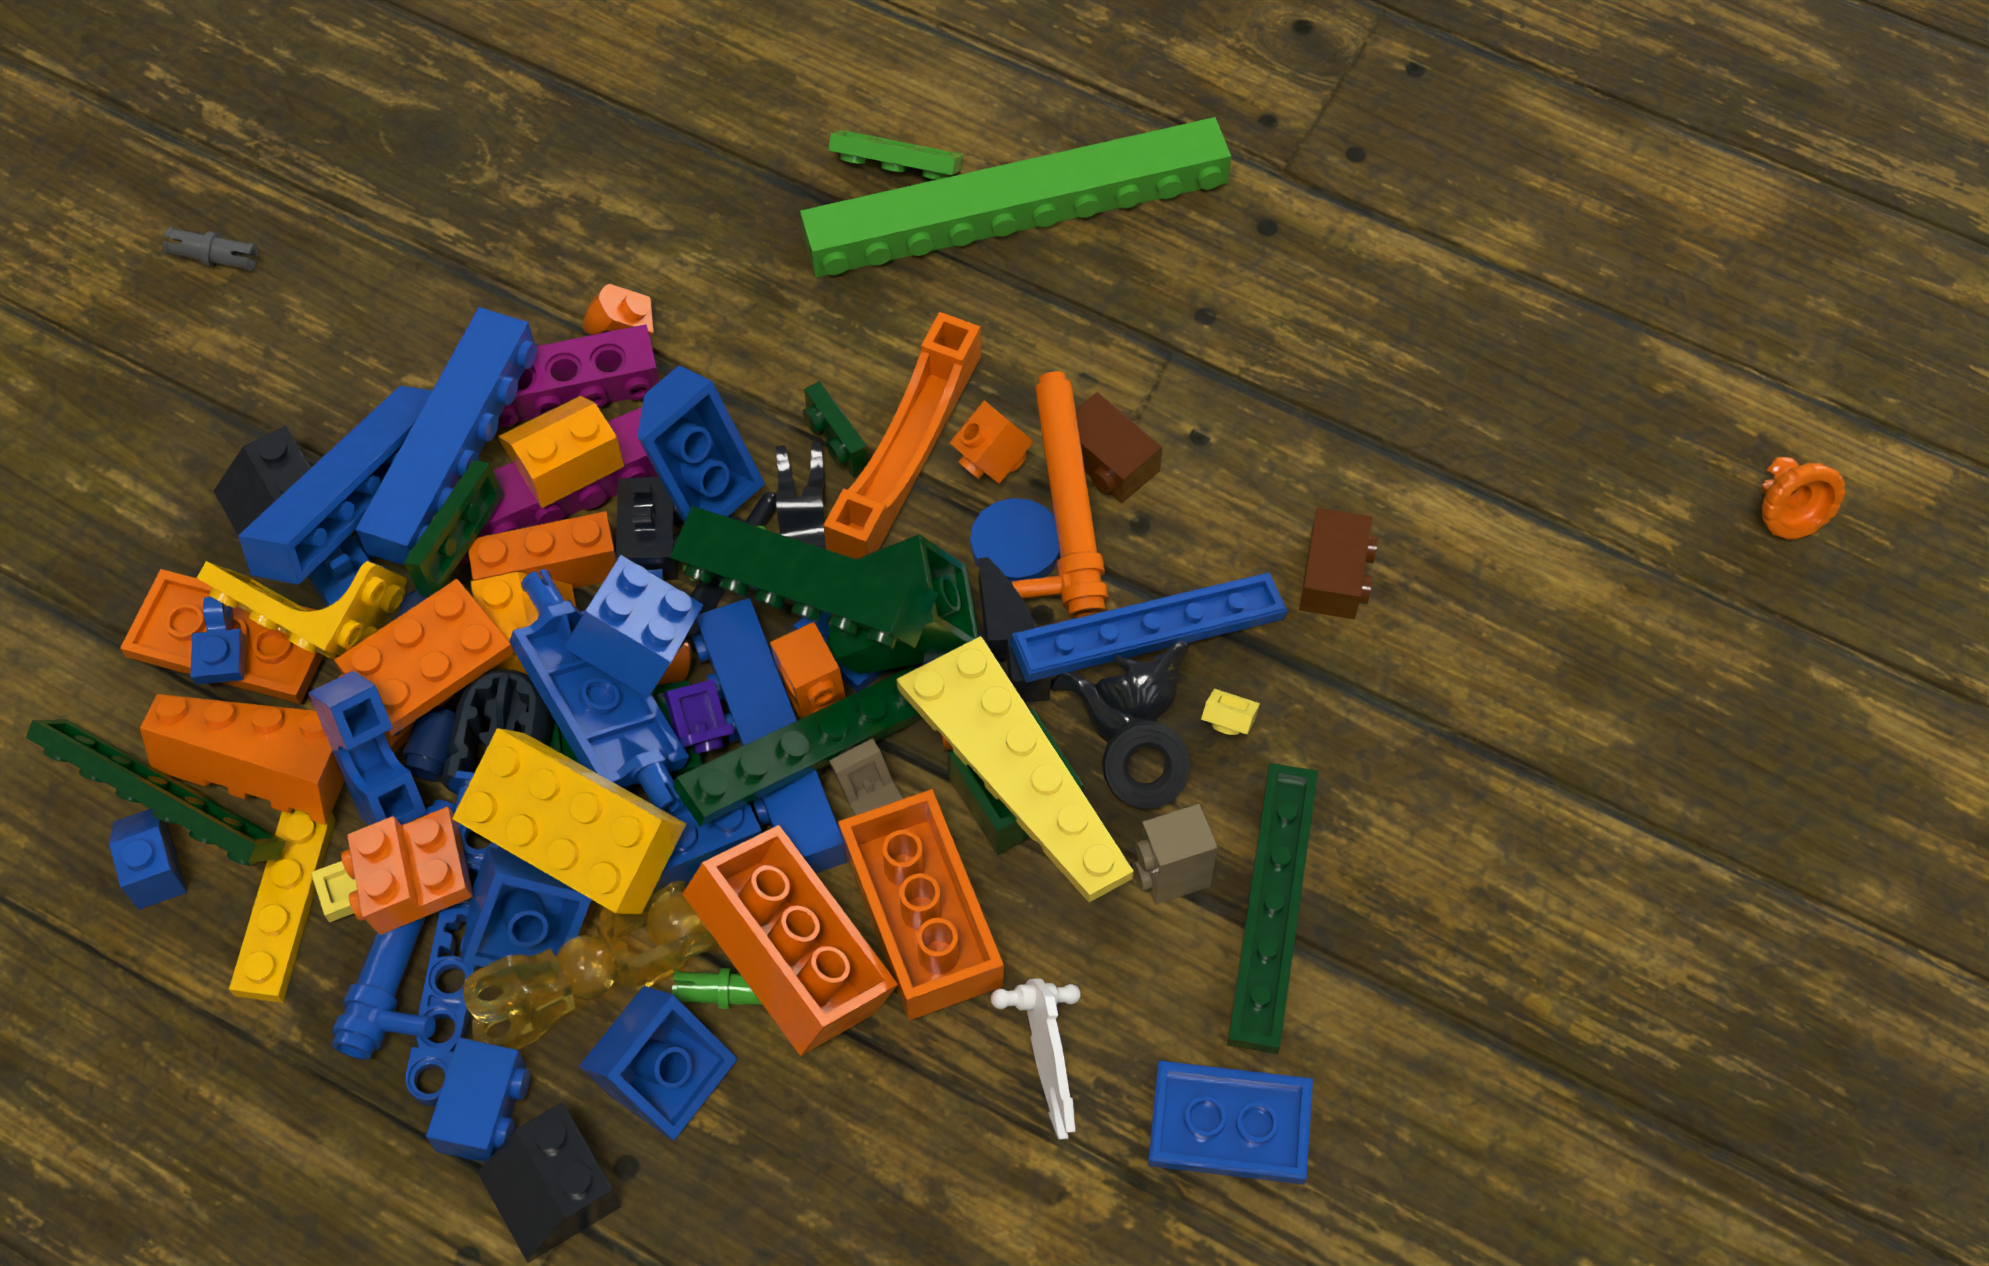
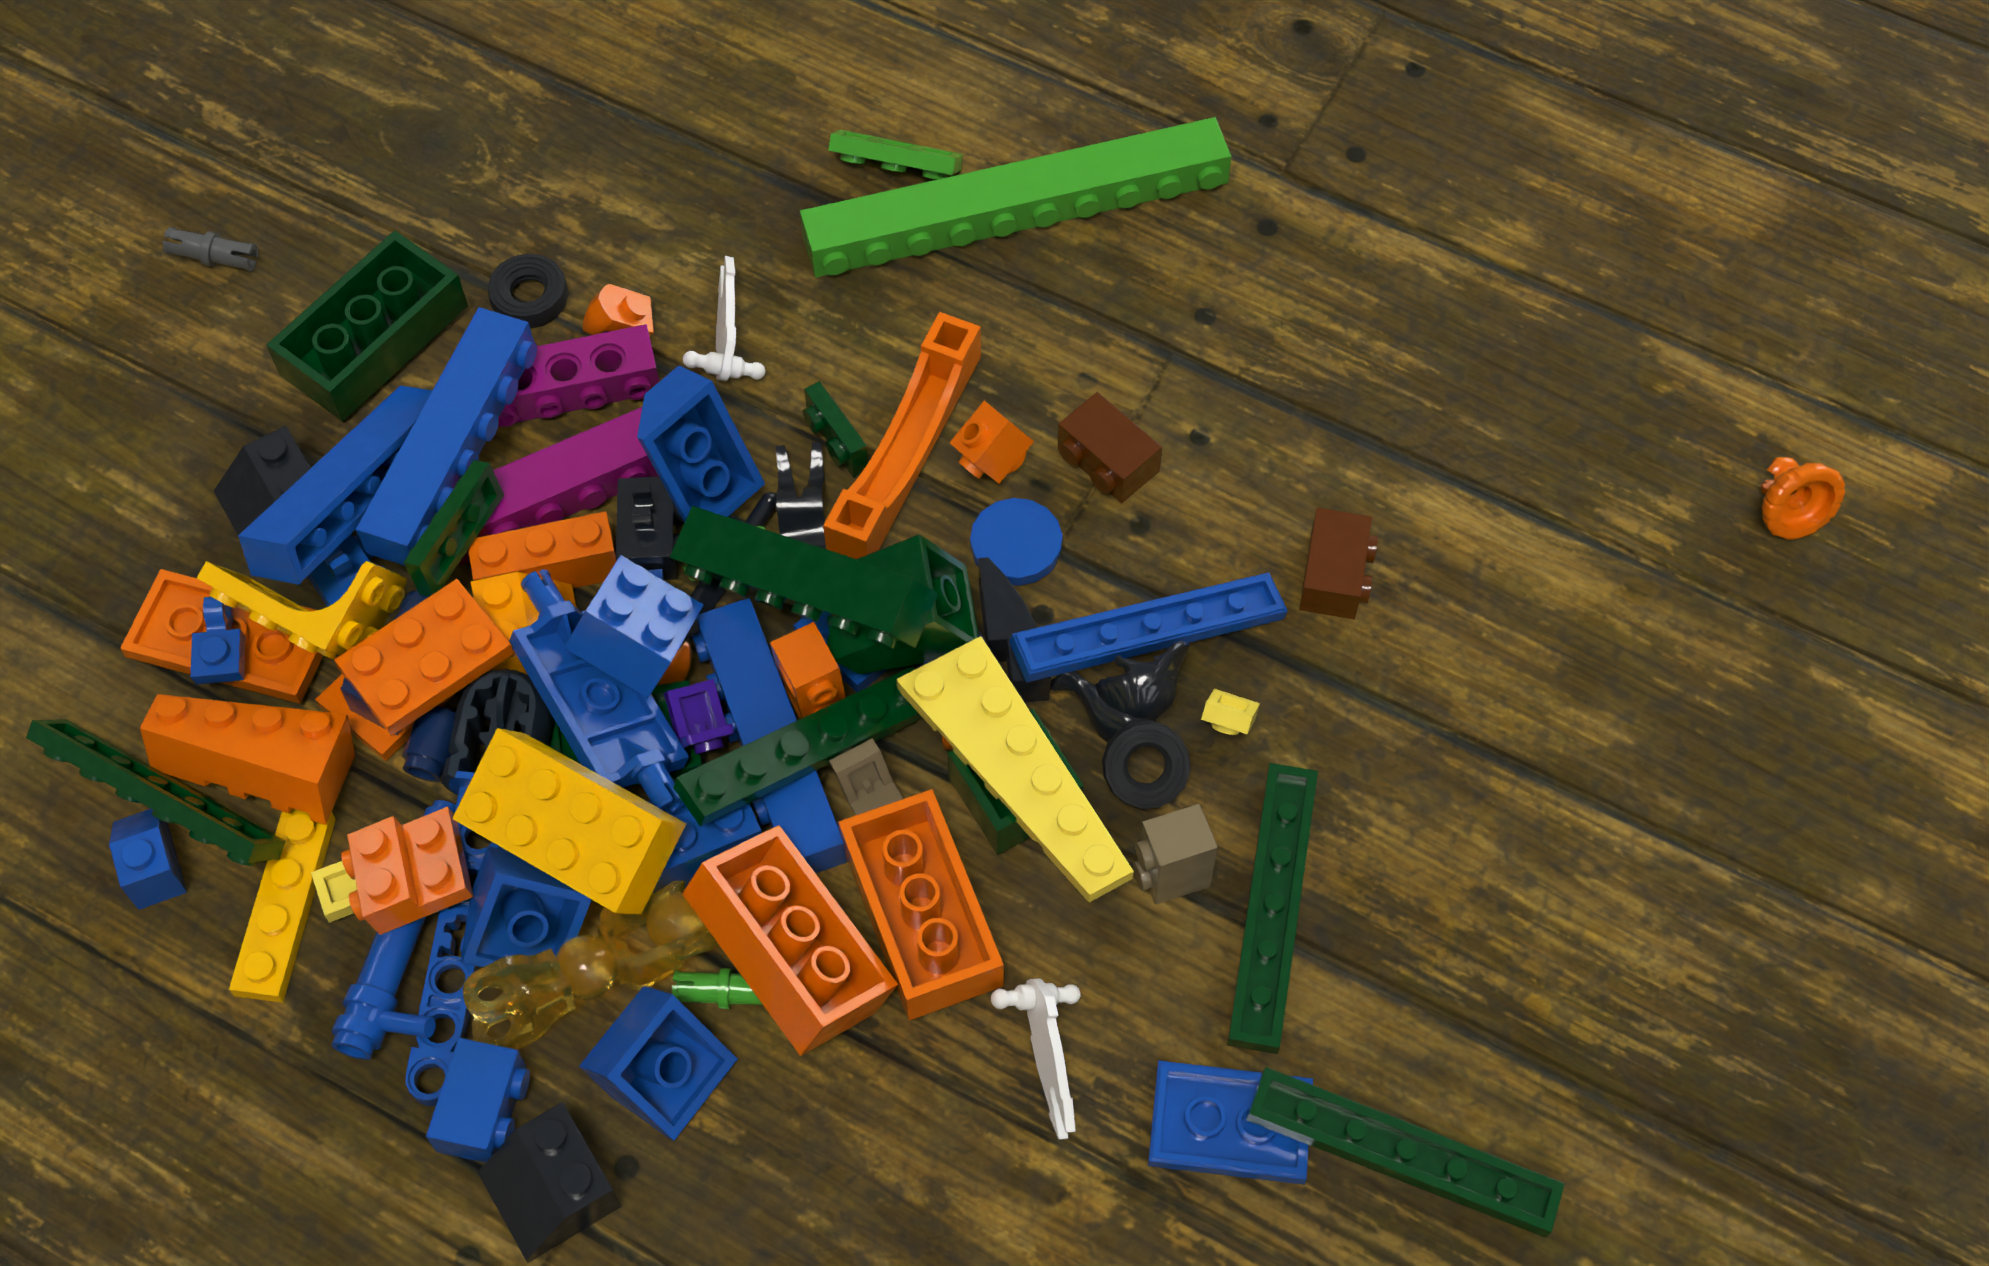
blue arch [308,671,427,825] -> none
light orange slope [498,396,624,508] -> none
orange cylinder [1012,371,1109,619] -> none
none -> dark green brick [266,230,468,422]
none -> black tyre [487,253,568,328]
none -> white piece [683,256,766,381]
none -> dark green plate [1246,1067,1565,1238]

